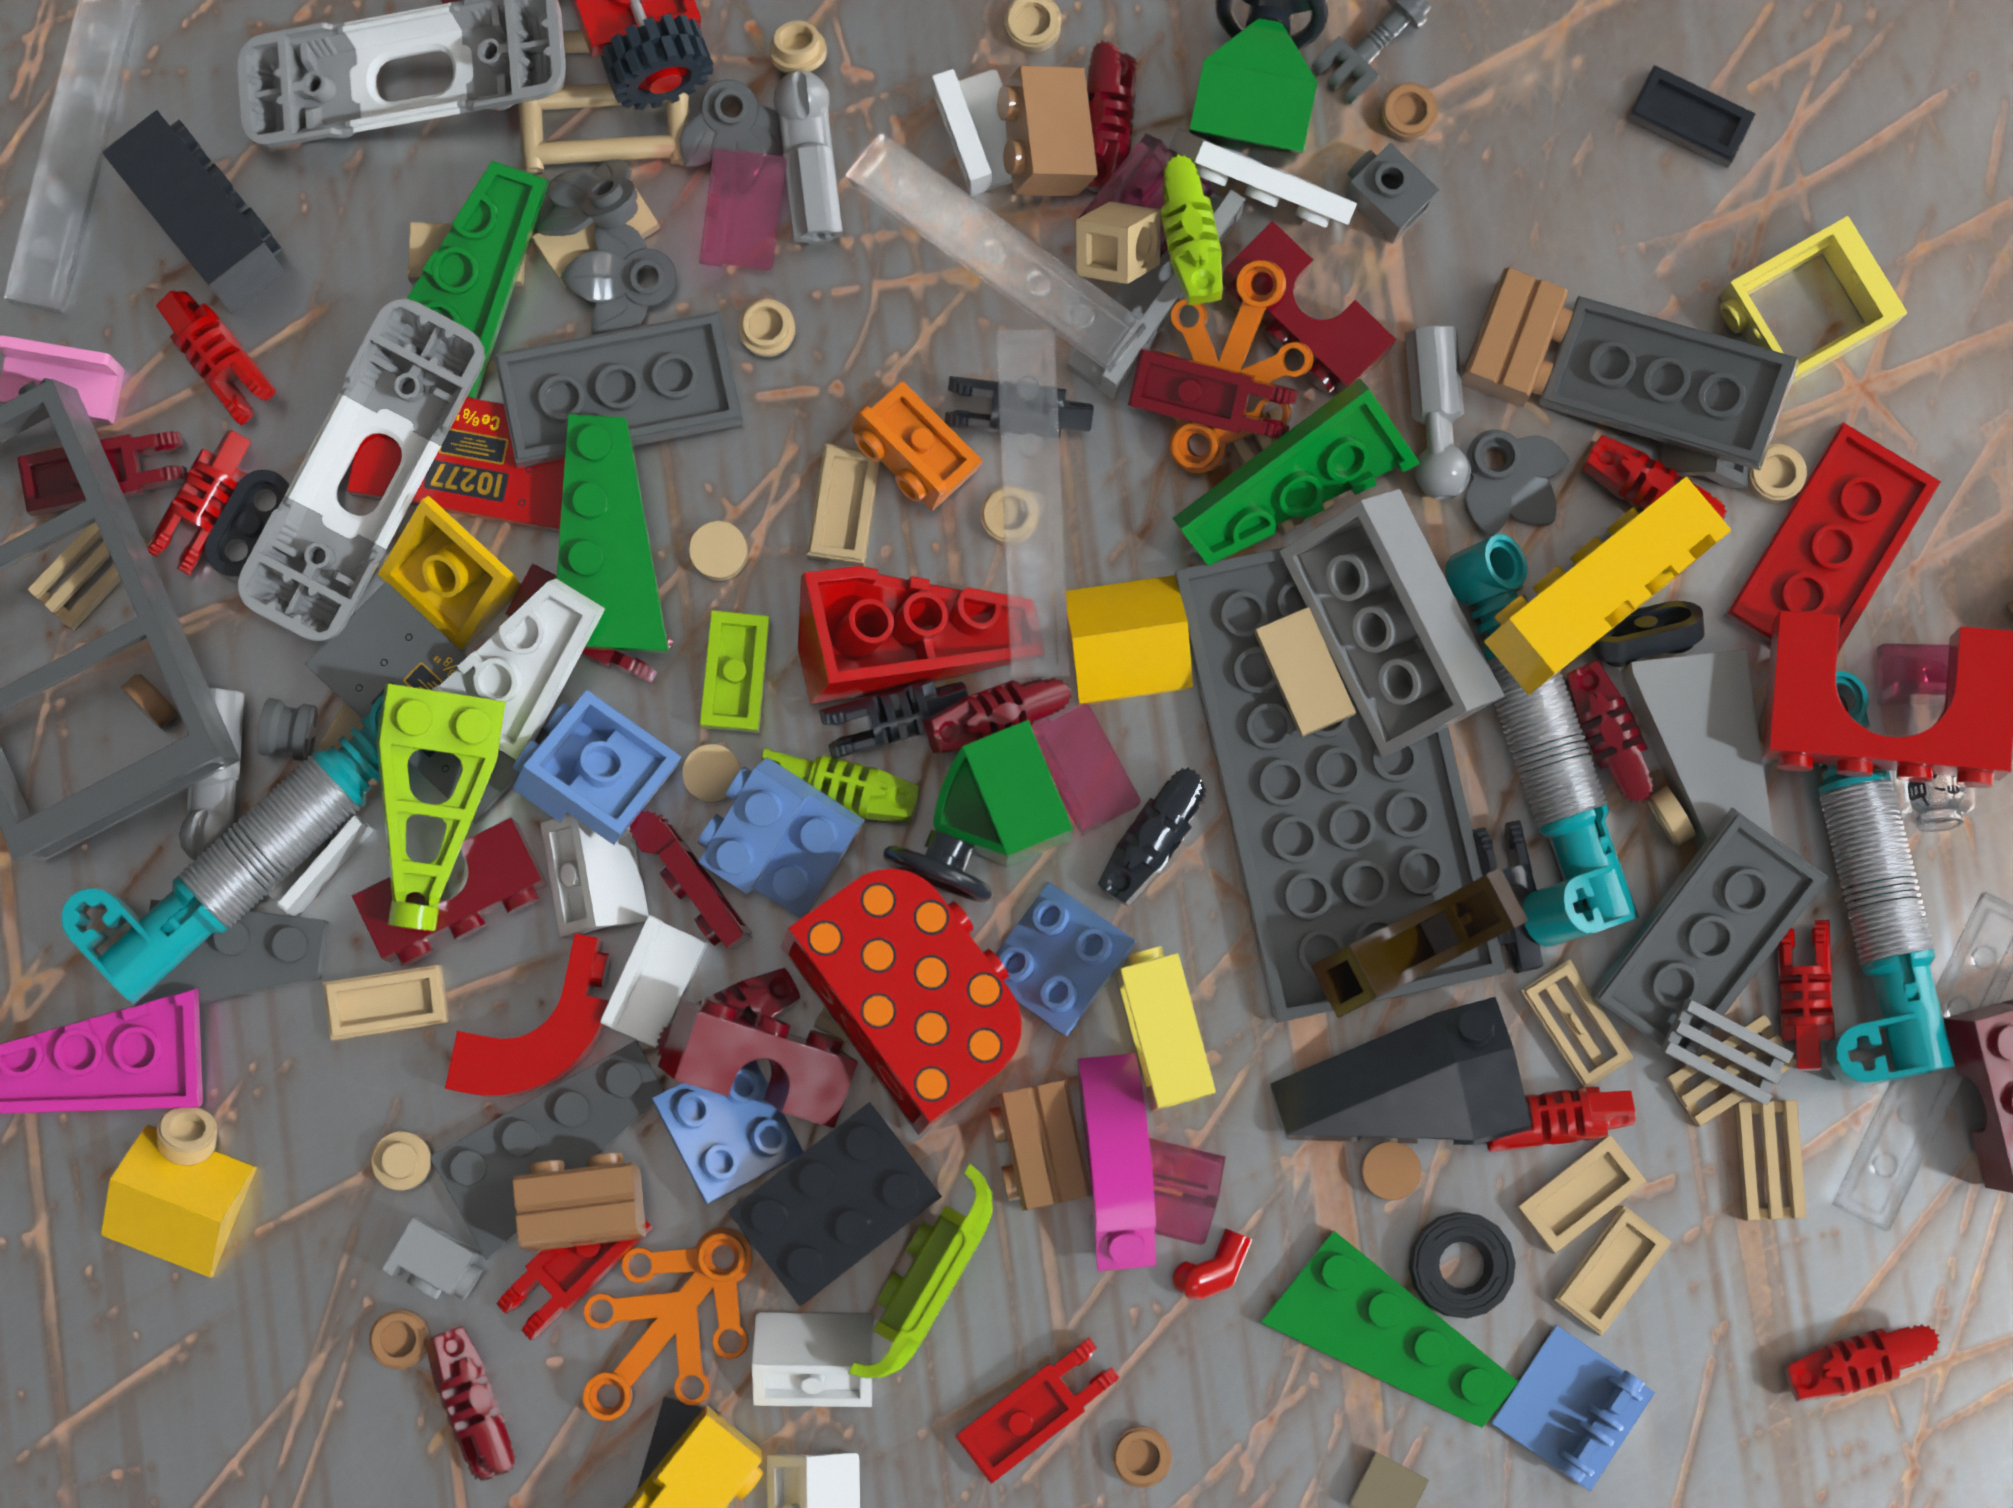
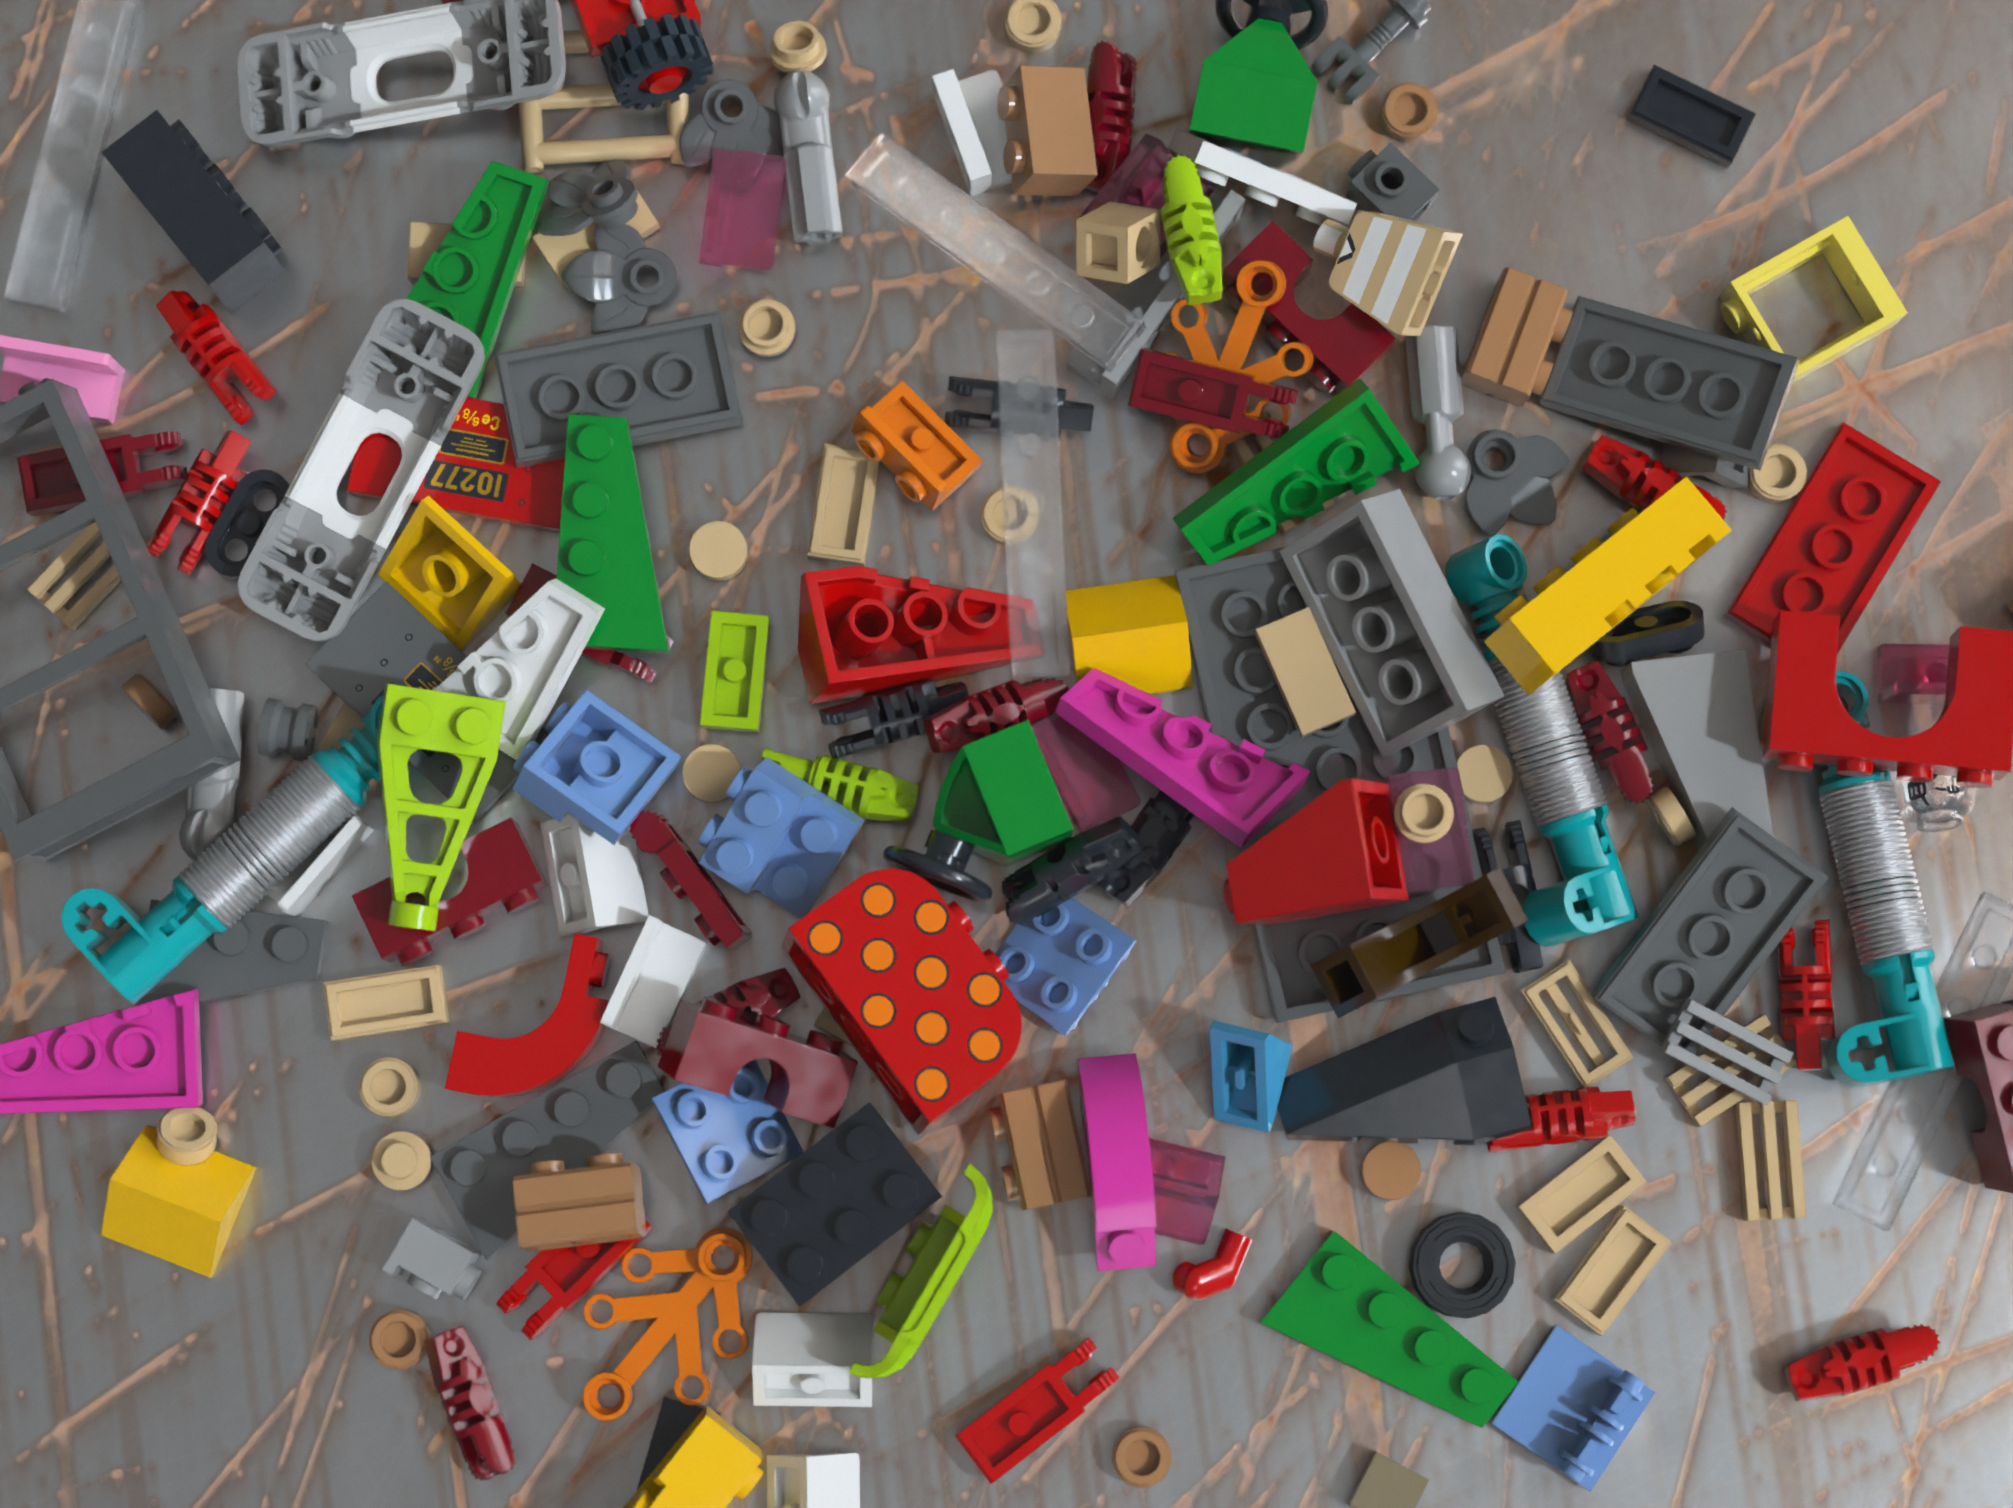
light yellow window [1116,947,1216,1111] -> none
none -> tan tile [359,1057,421,1117]
none -> black hinge [1001,816,1141,925]
none -> dark pink wing [1055,668,1311,848]
none -> dark azure slope [1210,1021,1293,1133]
none -> red slope [1223,778,1409,925]
none -> tan torso [1313,210,1463,336]
none -> clear pink panel [1382,767,1474,896]
none -> tan plate [1393,784,1454,844]
none -> tan tile [1456,745,1513,804]

